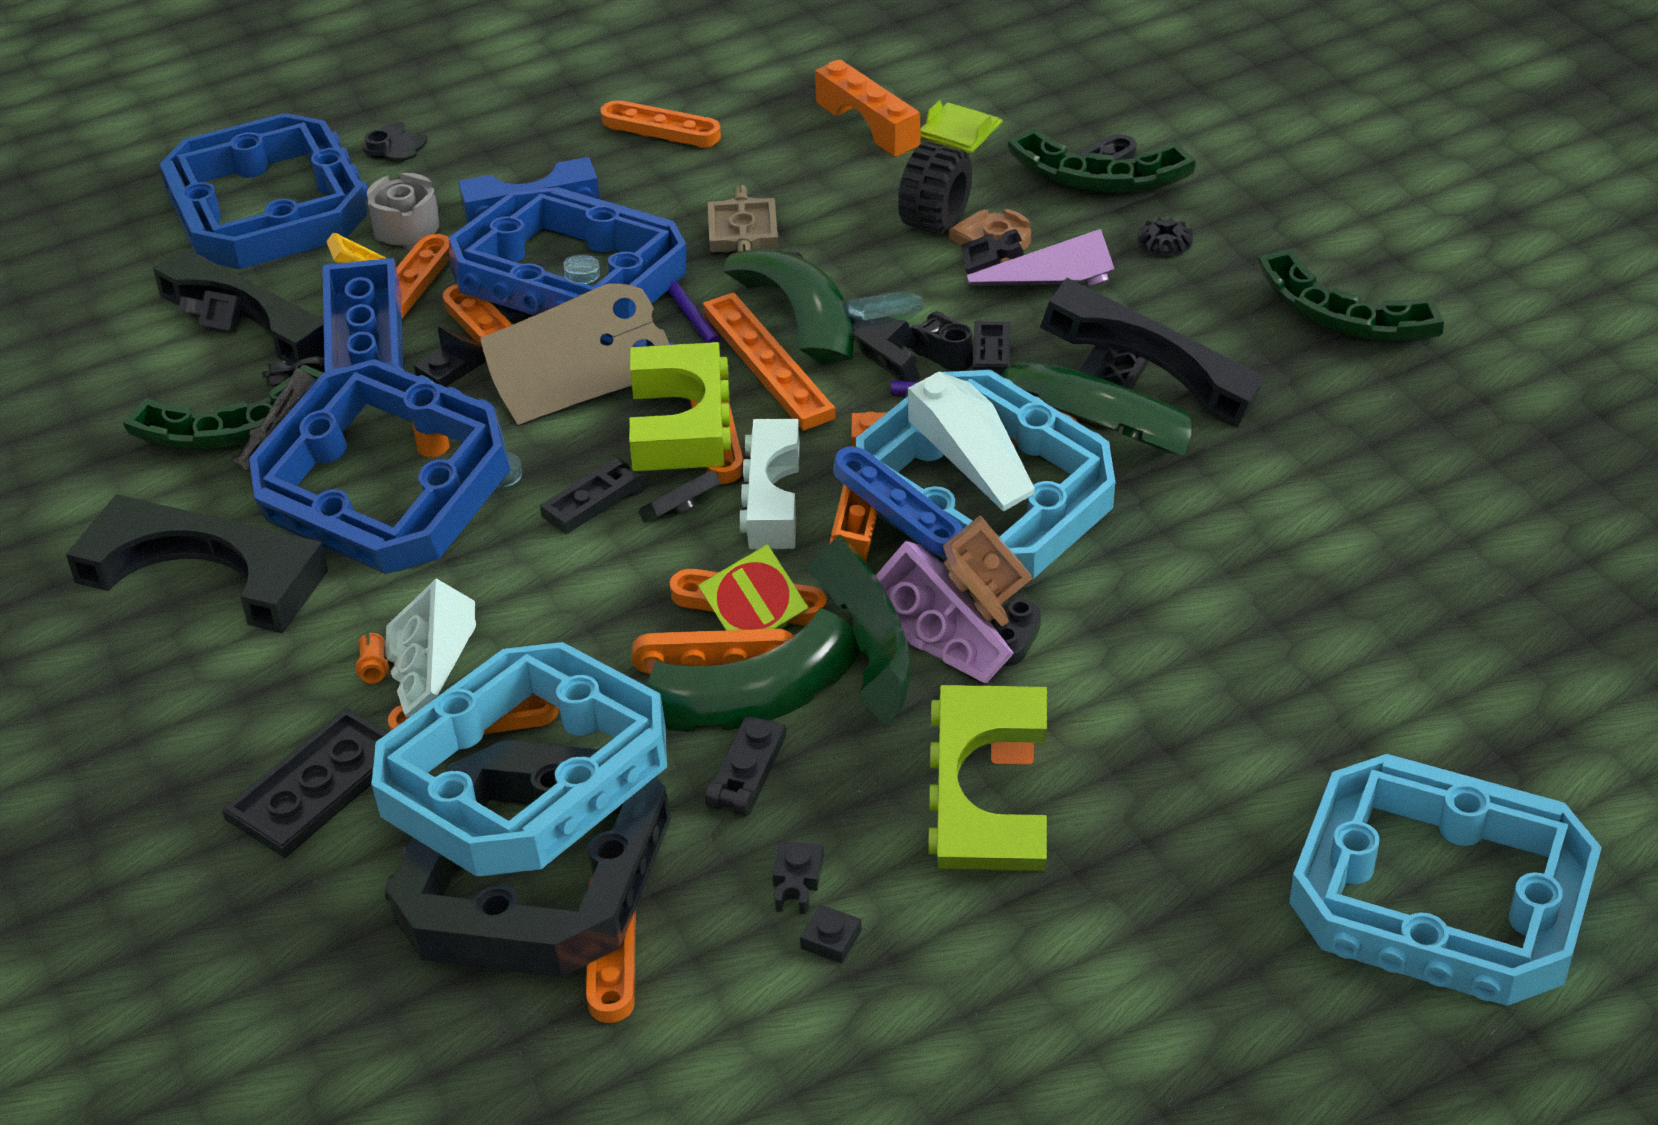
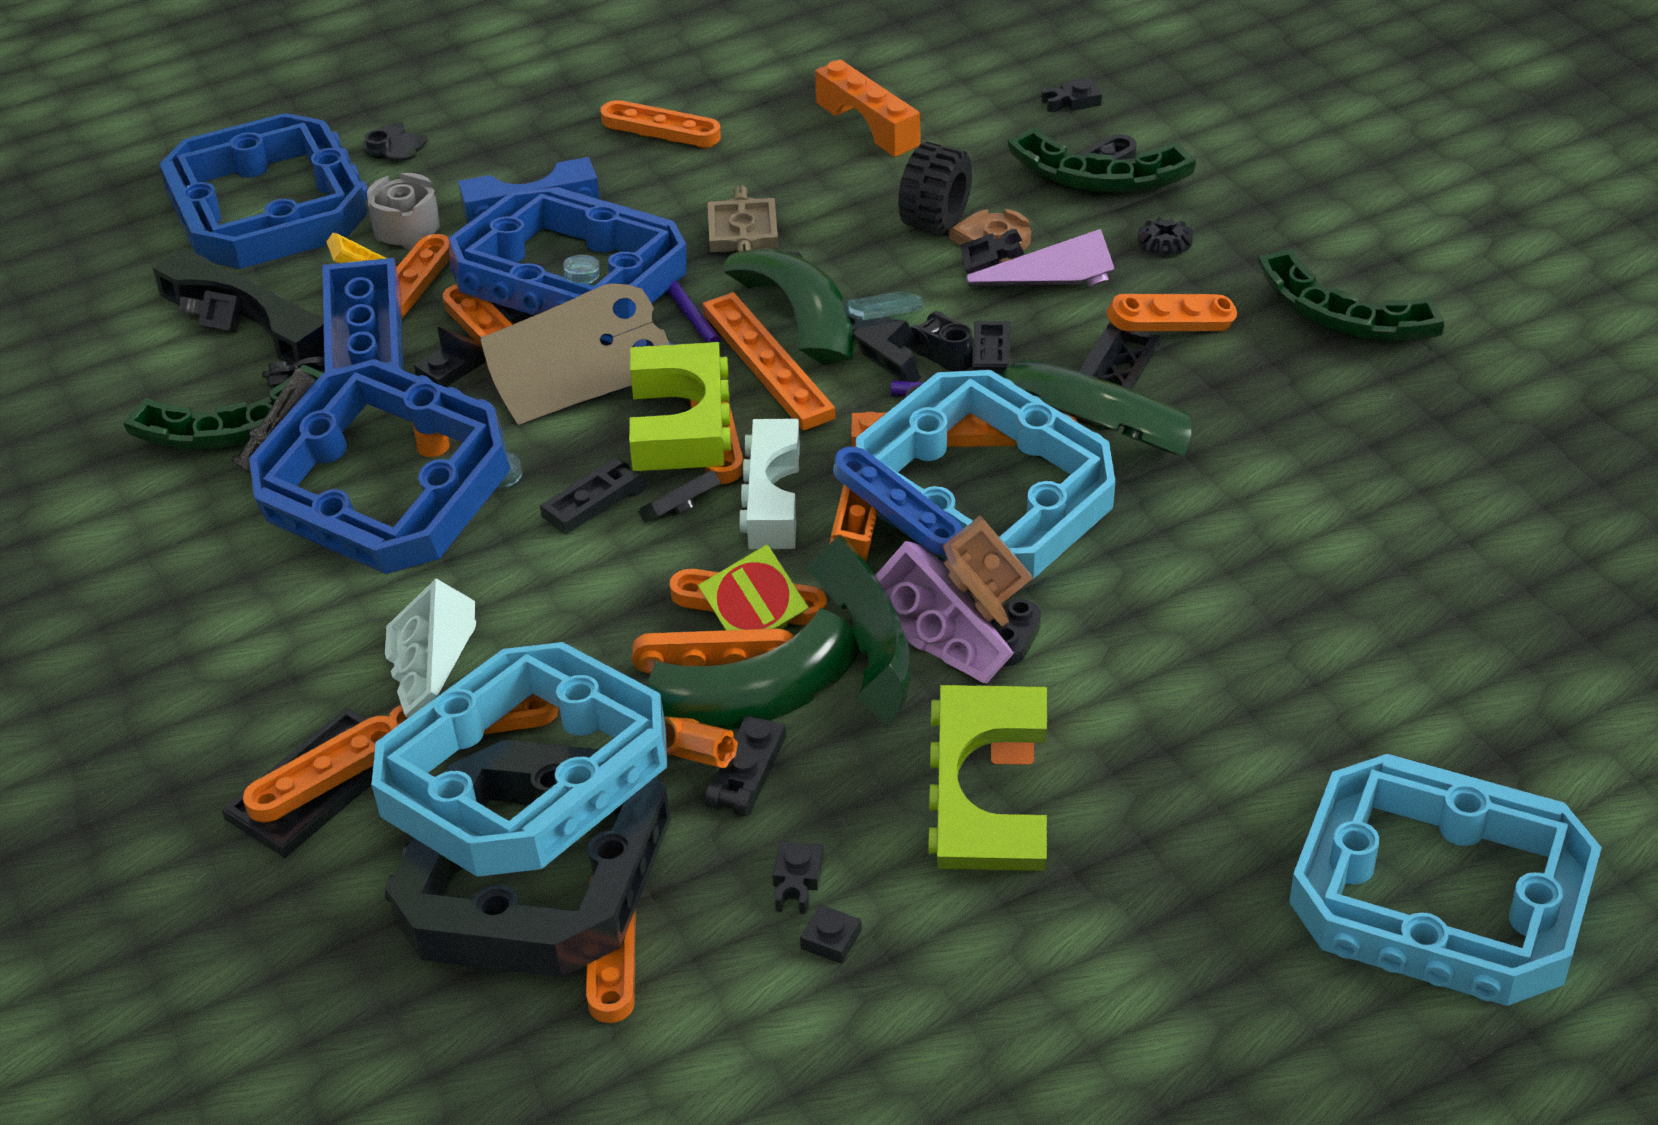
black arch [66,494,328,633] -> none
orange pin [355,633,389,684] -> none
light aqua wedge [908,371,1035,511] -> none
lime piece [920,100,1003,154] -> none
black arch [1040,278,1265,428] -> none
none -> orange plate [243,716,399,822]
none -> orange piece [664,717,738,768]
none -> black plate [1041,78,1102,112]
none -> orange plate [1107,294,1237,331]

